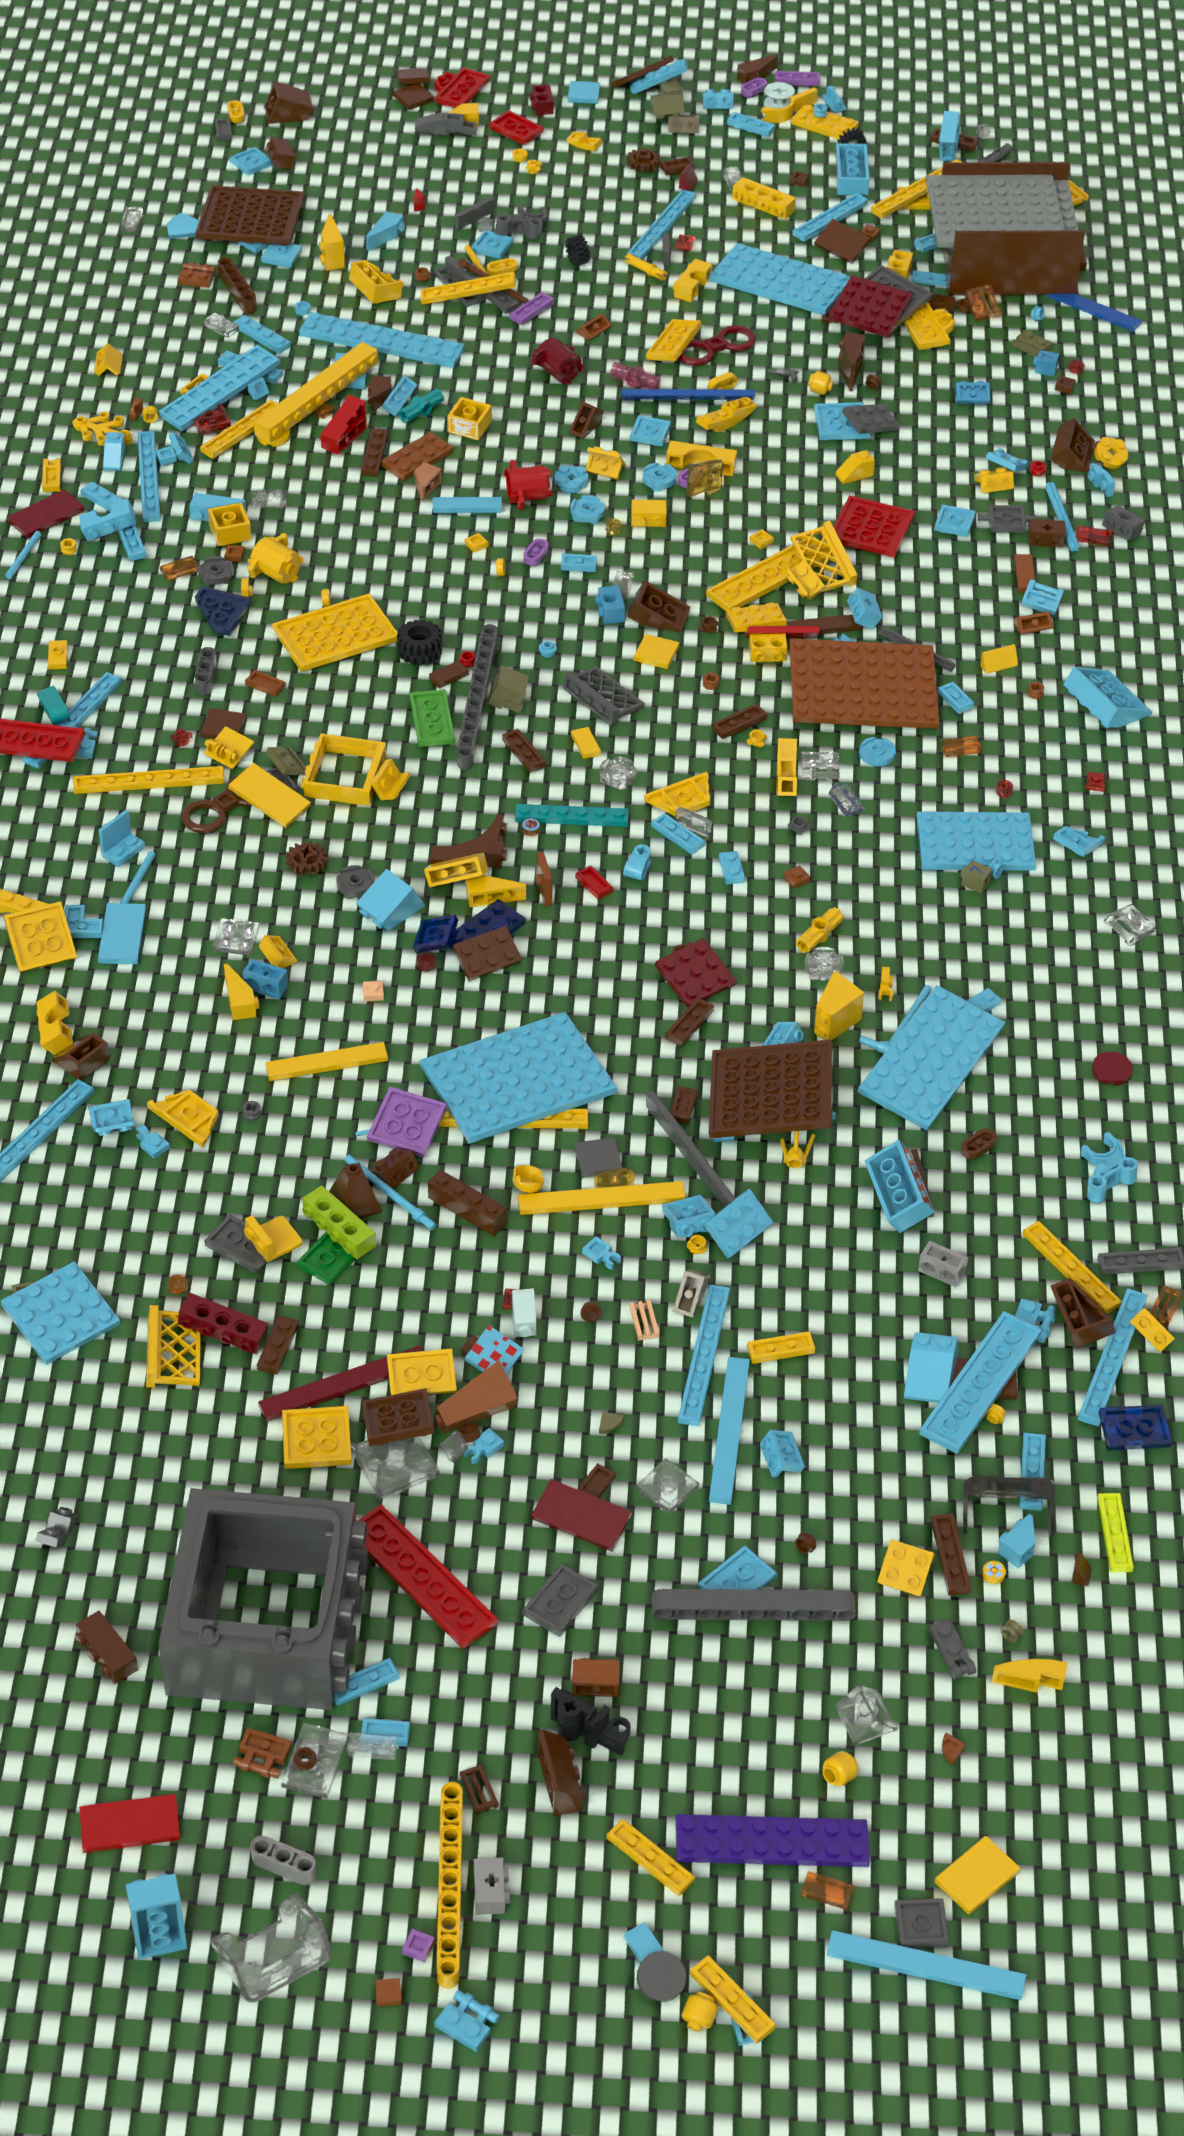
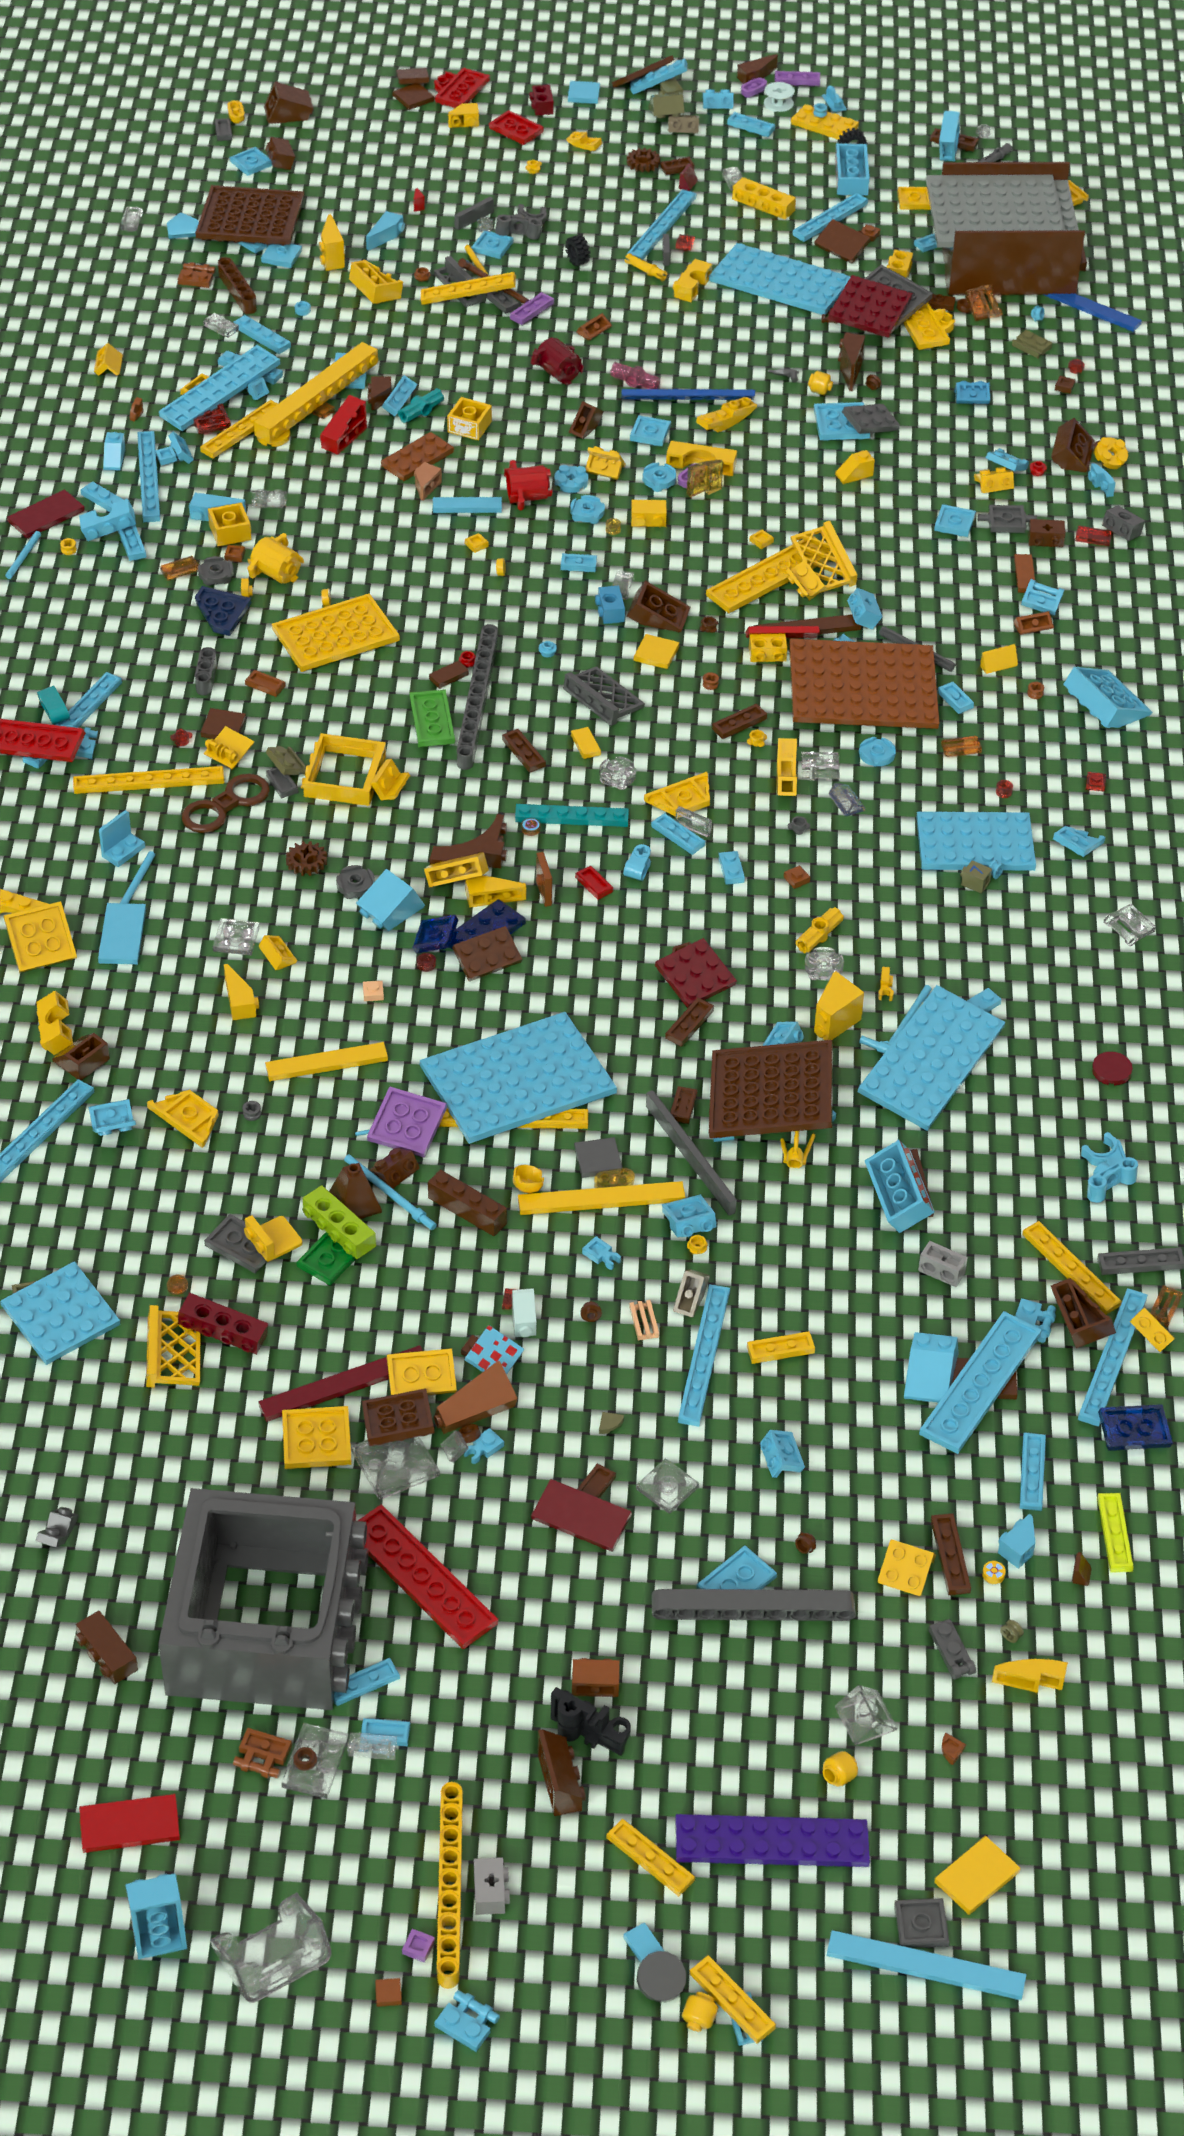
yellow plate [42,458,61,492] -> none
yellow plate [48,640,67,669] -> none
medium azure plate [64,905,103,938] -> none
yellow plant [73,411,133,446] -> none
medium azure plate [136,1124,170,1159] -> none
yellow bush [142,406,158,423] -> none
yellow tile [229,763,311,828] -> none
dark azure brick [243,959,288,999] -> none
light grey beam [250,1836,317,1885] -> none
reddish brown plate [257,1316,299,1375] -> none
medium azure plate [299,312,464,368] -> none
reddish brown plate [361,428,388,477] -> none
black tyre [397,620,442,666] -> none
dark grey slope [414,113,477,136] -> none
reddish brown tile [459,1764,499,1815] -> none
yellow plate [487,258,517,276] -> none
olive plate [487,665,529,713] -> none
yellow tile [512,149,528,162] -> none
dark grey tile [522,1564,599,1637] -> none
medium lavender plate [523,539,549,566] -> none
yellow tile [646,319,702,361] -> none
dark red bar [678,325,756,366] -> none
medium azure plate [703,1189,774,1258] -> none
yellow beam [707,372,738,390] -> none
medium azure tile [709,1357,750,1505] -> none
yellow plate [726,603,787,633] -> none
yellow piece [760,88,818,123] -> none
reddish brown tile [790,171,810,187] -> none
clear orange tile [800,1871,854,1910] -> none
red plate [833,495,915,558] -> none
yellow plate [871,159,961,218] -> none
medium azure tile [911,270,946,287] -> none
reddish brown plate [961,1129,997,1159] -> none
clear smoke windscreen [963,1474,1054,1537] -> none
yellow plate [986,1404,1006,1424] -> none
dark azure brick [1033,350,1059,377] -> none
medium azure axle [1045,482,1080,552] -> none

